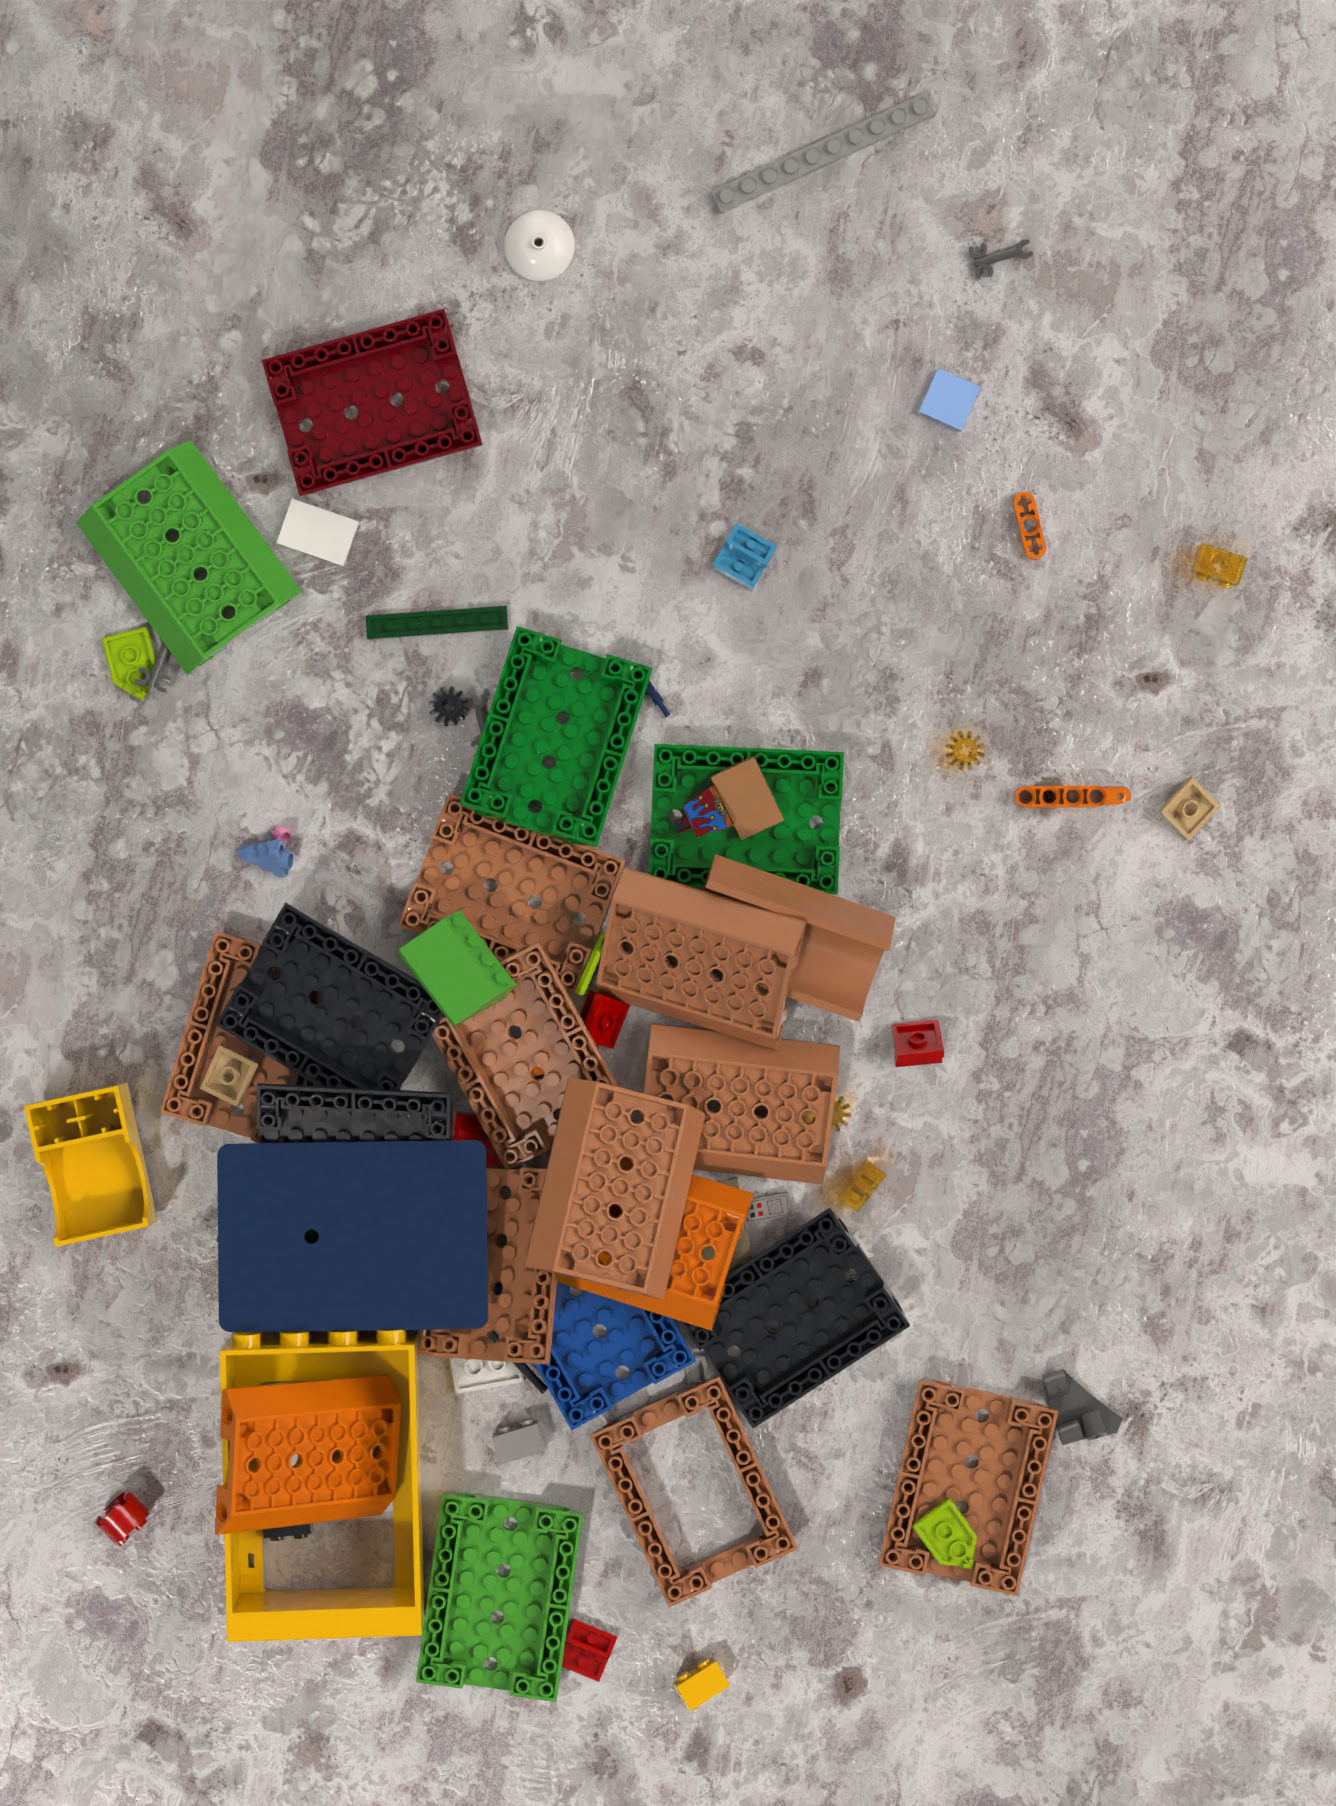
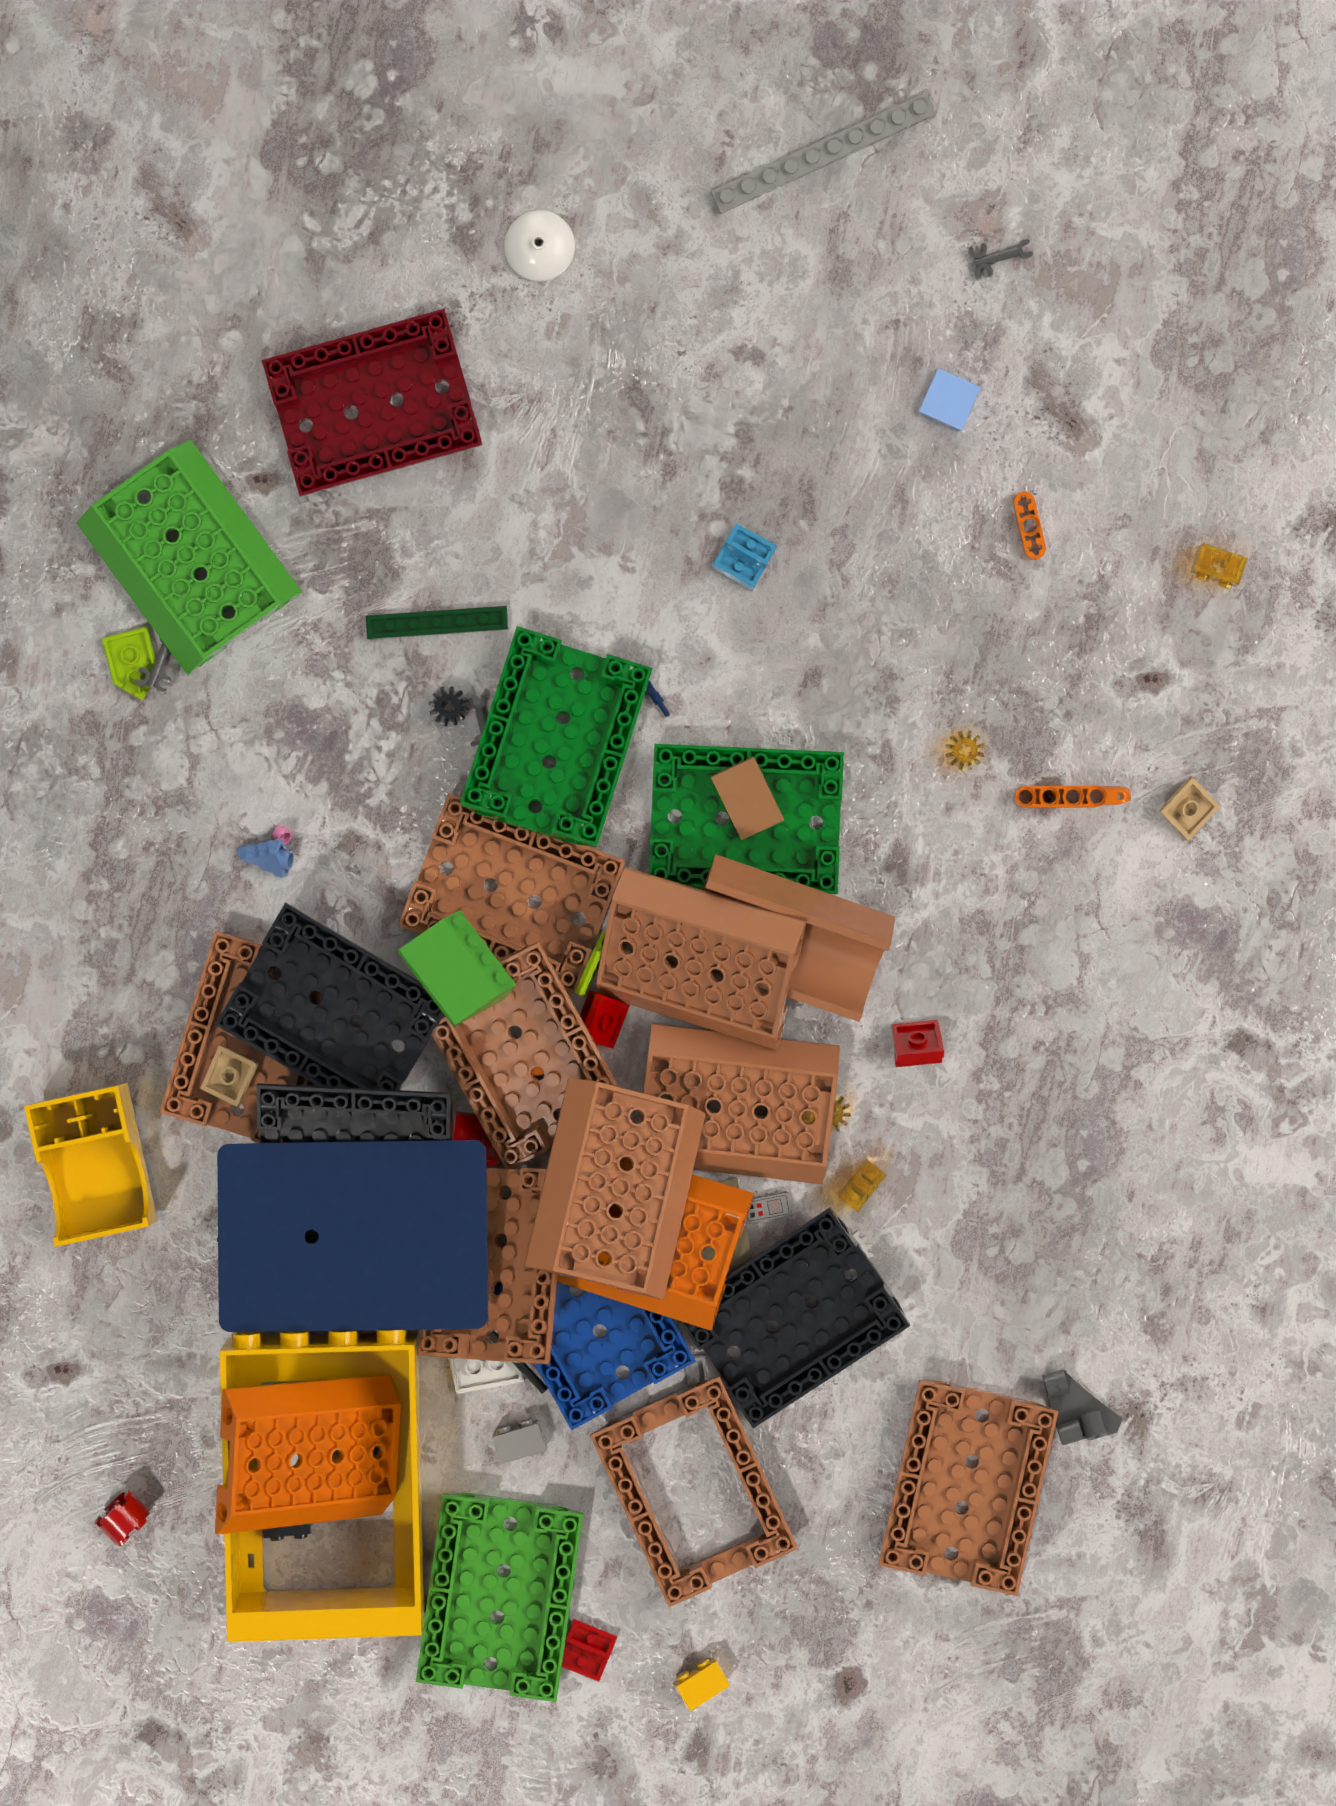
white tile [277,499,360,567] -> none
torso [673,785,733,837] -> none
lime tile [912,1498,978,1569] -> none

